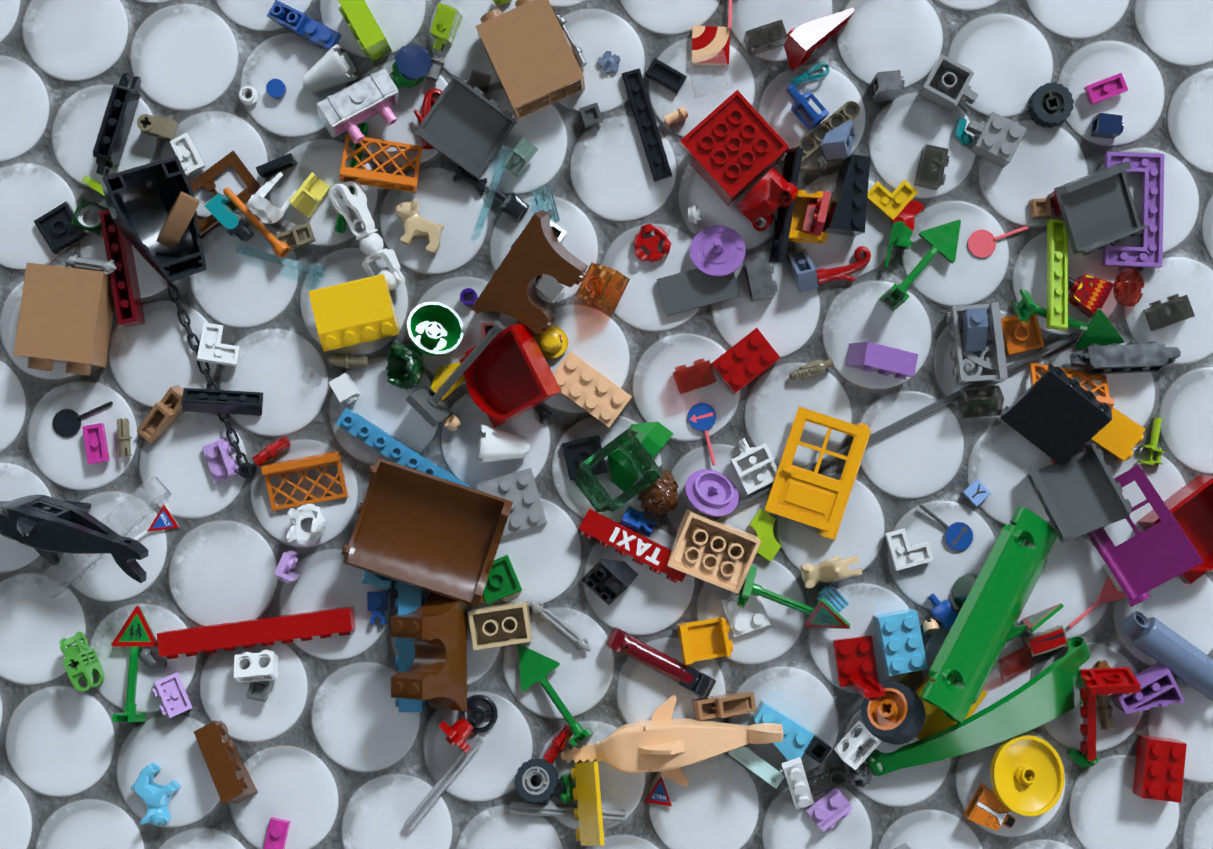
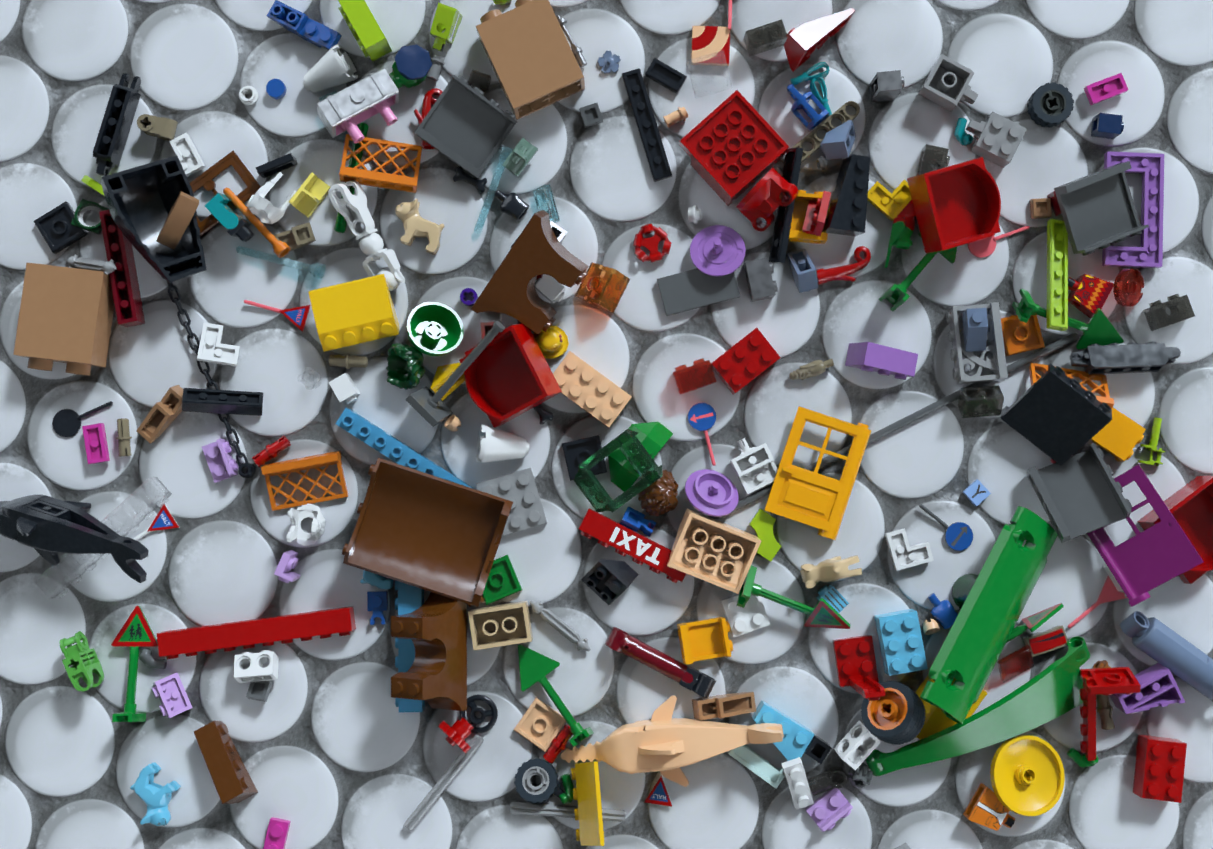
none -> piece [244,300,311,332]
none -> light nougat tile [514,697,566,752]
none -> teal piece [810,77,832,117]
none -> red piece [907,157,1001,253]

